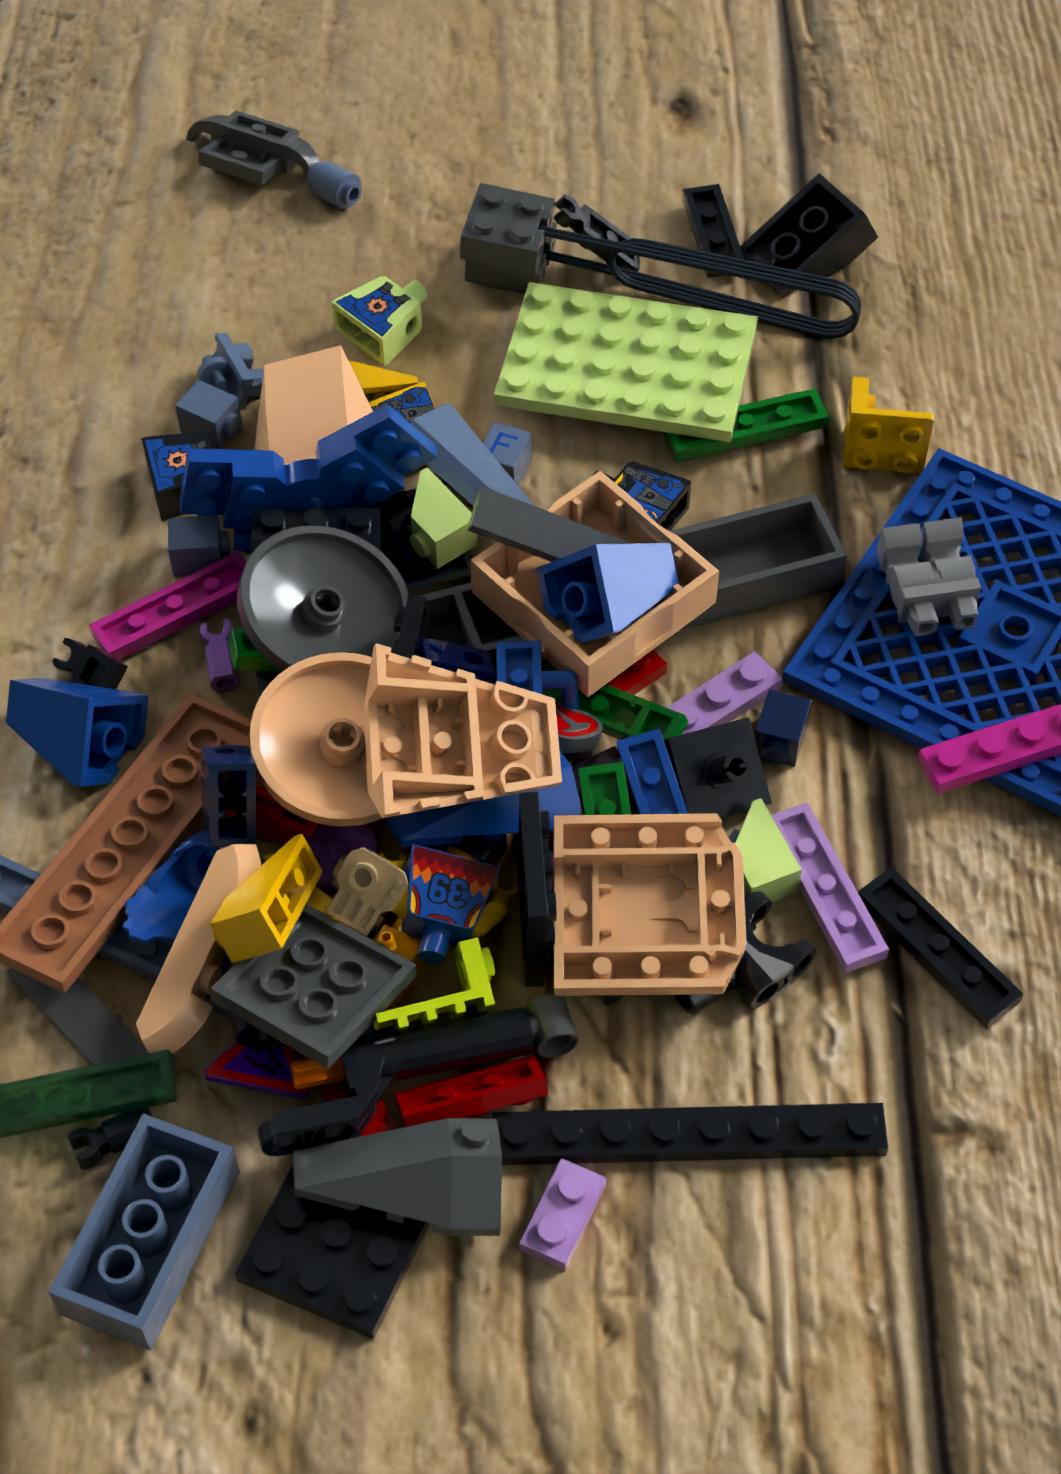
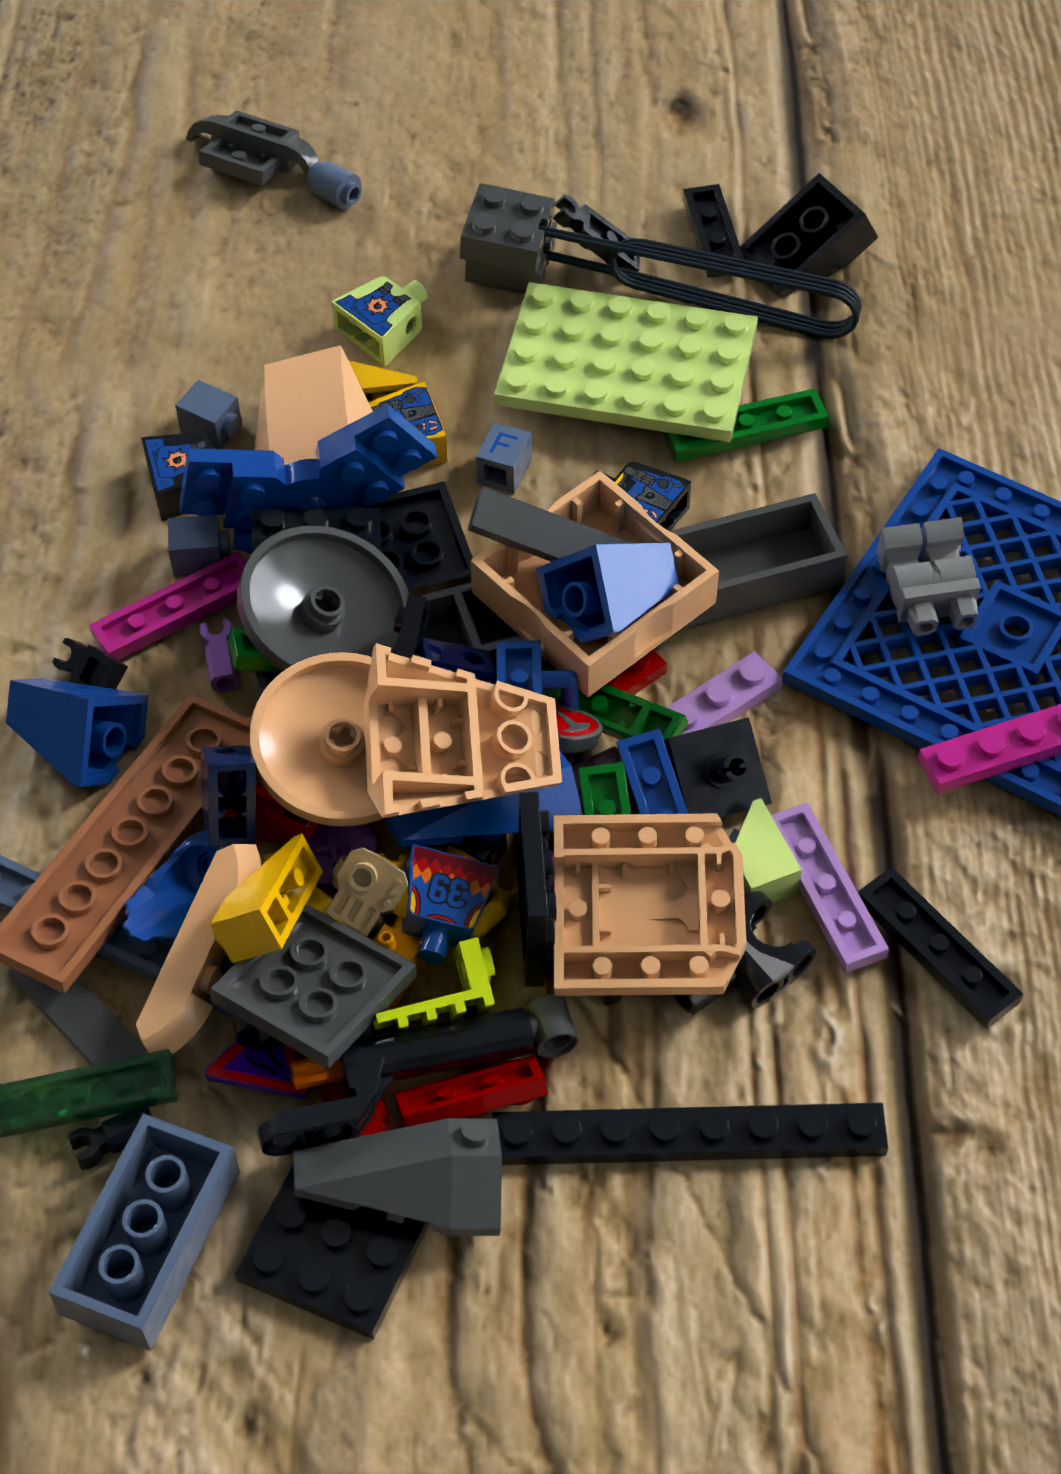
sand blue hips [197,333,264,409] -> none
sand blue wedge [410,404,534,508] -> none
yellowish green slope [410,468,478,569] -> none
lavender plate [519,1158,607,1271] -> none
dark blue brick [755,689,812,767] -> none
yellow bracket [842,376,934,473] -> none

